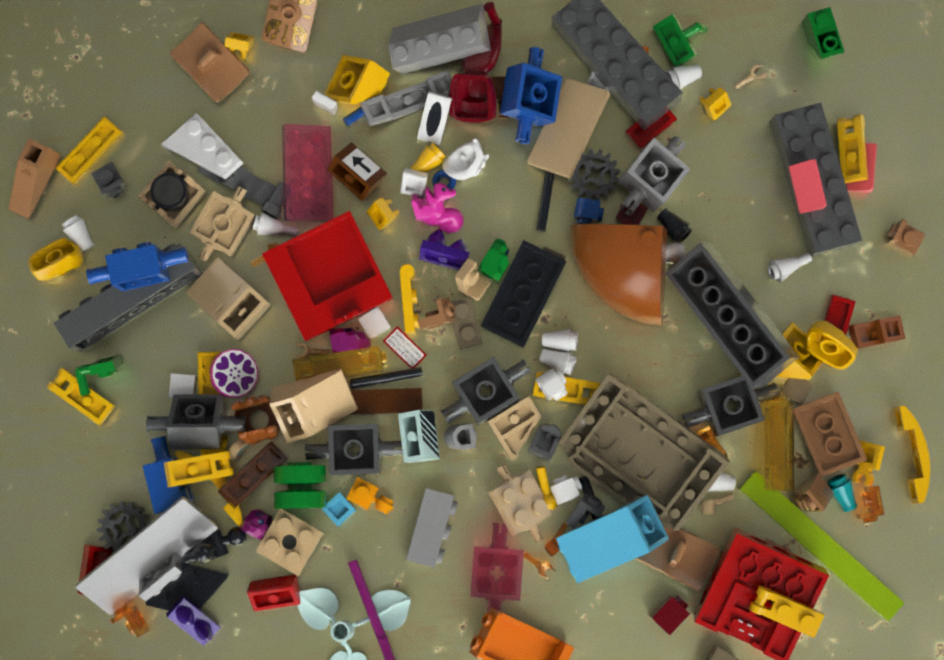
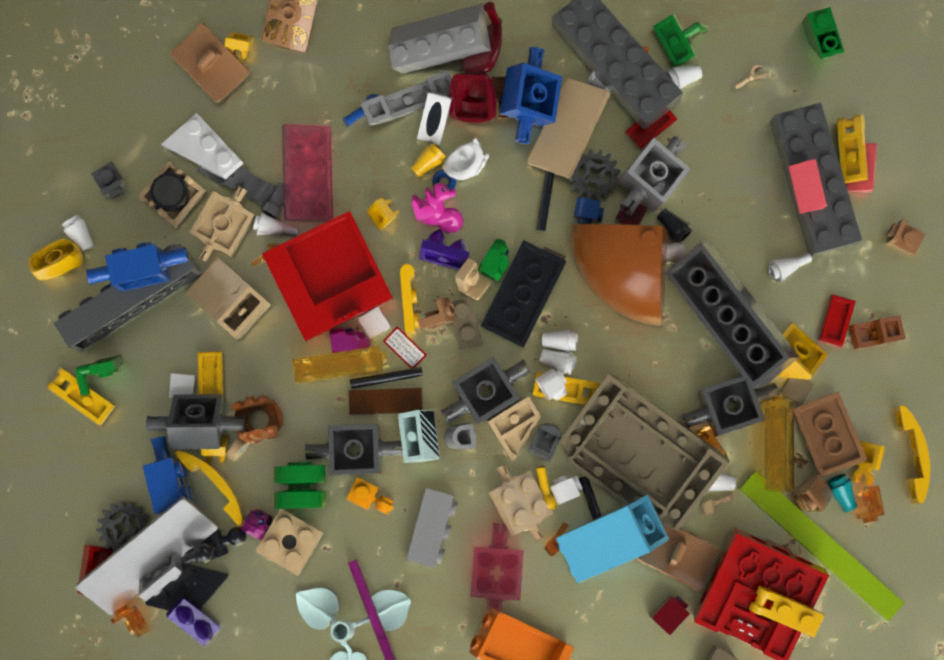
medium nougat slope [8,139,61,219] -> none
yellow tile [56,116,124,185] -> none
yellow plate [164,451,234,487] -> none
tile [209,349,258,398] -> none
reddish brown tile [218,441,288,509] -> none
red slope [247,574,301,612] -> none
tan slope [269,369,358,443] -> none
tan hand [295,343,330,359] -> none
white tile [312,91,339,115] -> none
medium azure tile [321,492,356,527] -> none
yellow slope [324,55,390,105] -> none
reddish brown brick [327,142,387,201] -> none
white tile [400,168,428,198] -> none
clear orange hand [523,552,556,580] -> none
dark grey bracket [566,493,605,529] -> none
yellow tile [700,87,732,121] -> none
yellow piece [806,320,858,369] -> none

